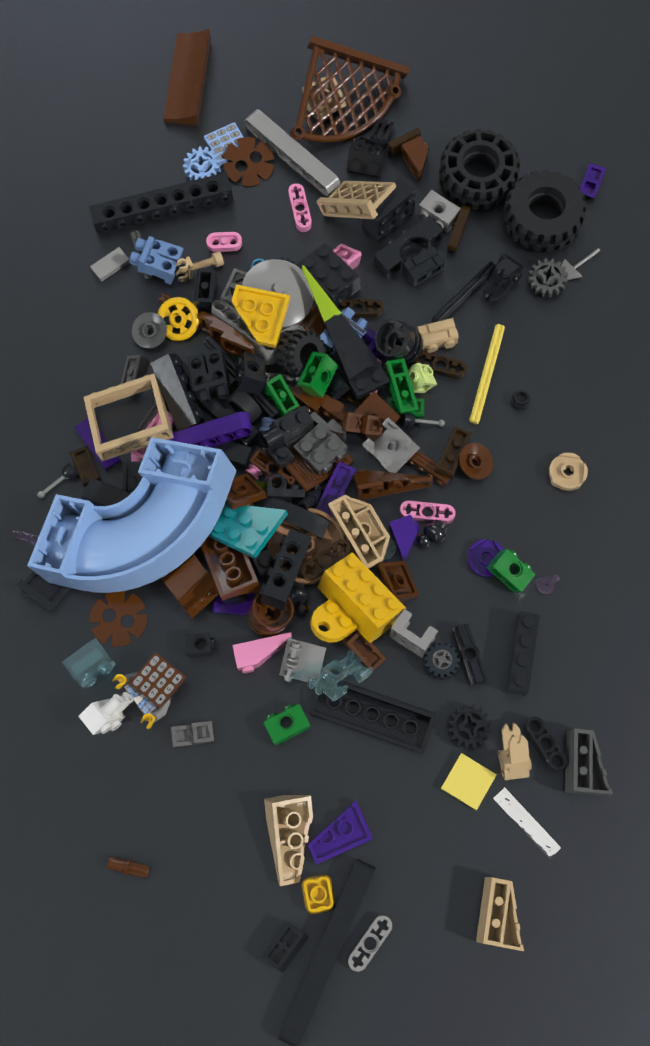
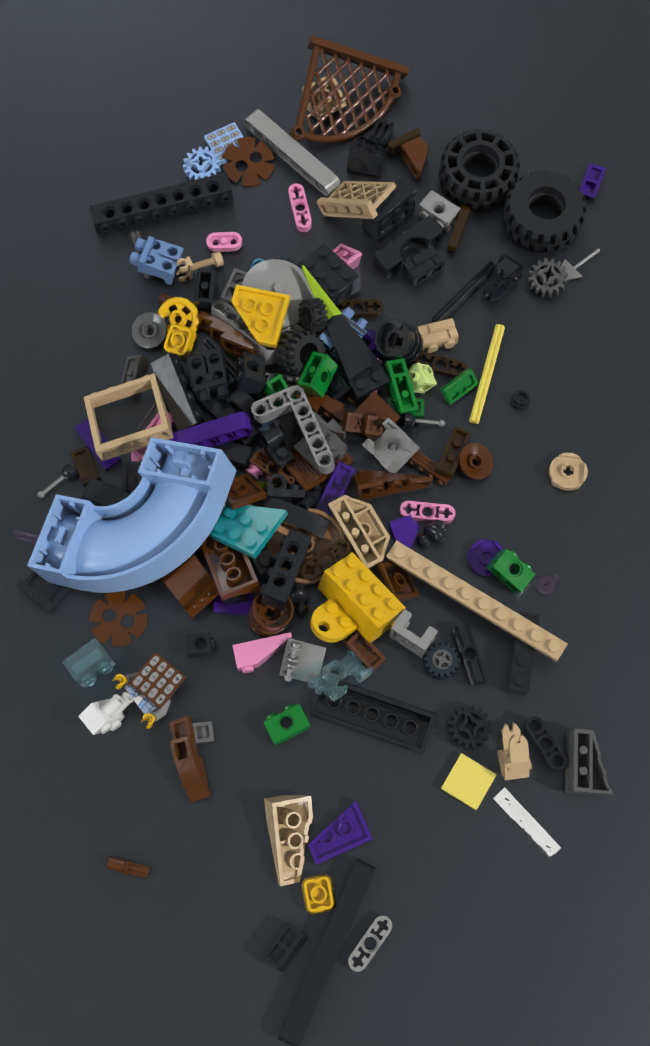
light grey tile [90,247,130,282] -> none
reddish brown arch [163,29,211,125] -> none
tan wedge [476,877,524,951] -> none
none -> yellow piece [164,324,196,359]
none -> reddish brown slope [169,716,211,802]
none -> light grey beam [251,385,335,474]
none -> black tyre [298,298,328,332]
none -> tan plate [386,541,568,662]
none -> green plate [440,368,479,405]

